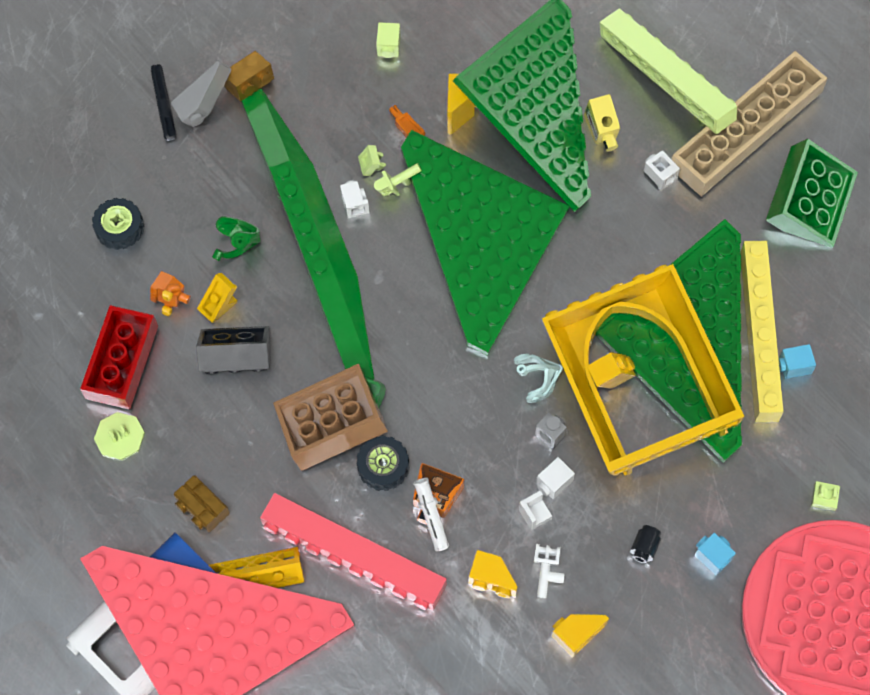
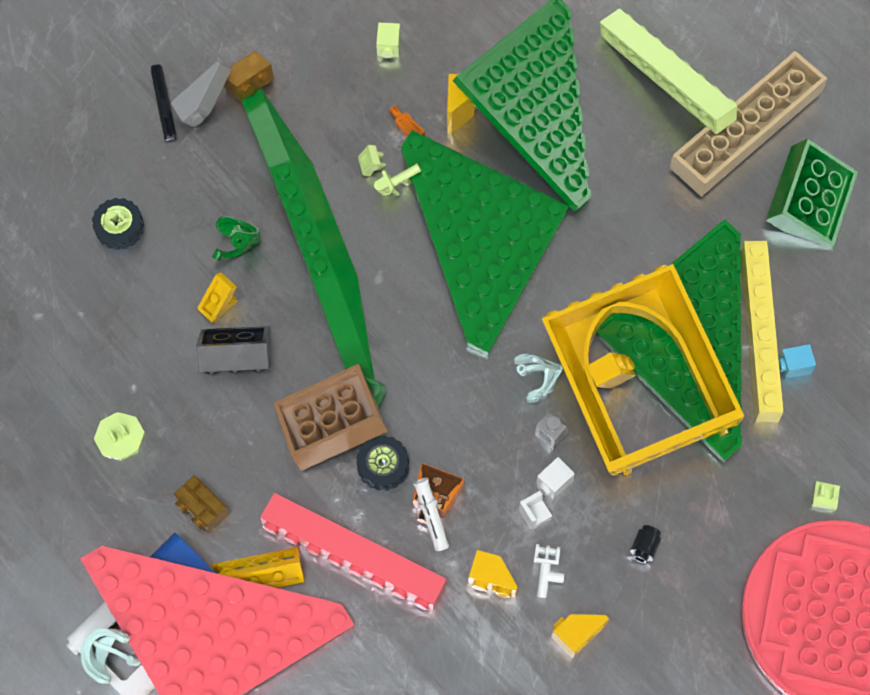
red brick [80,305,158,410] -> none
orange piece [150,271,191,317] -> none
white brick [340,180,369,218] -> none
light yellow torso [584,94,620,151] -> none
white brick [644,150,680,191] -> none
medium azure brick [694,533,736,576] -> none
none -> light aqua helmet [81,629,140,684]

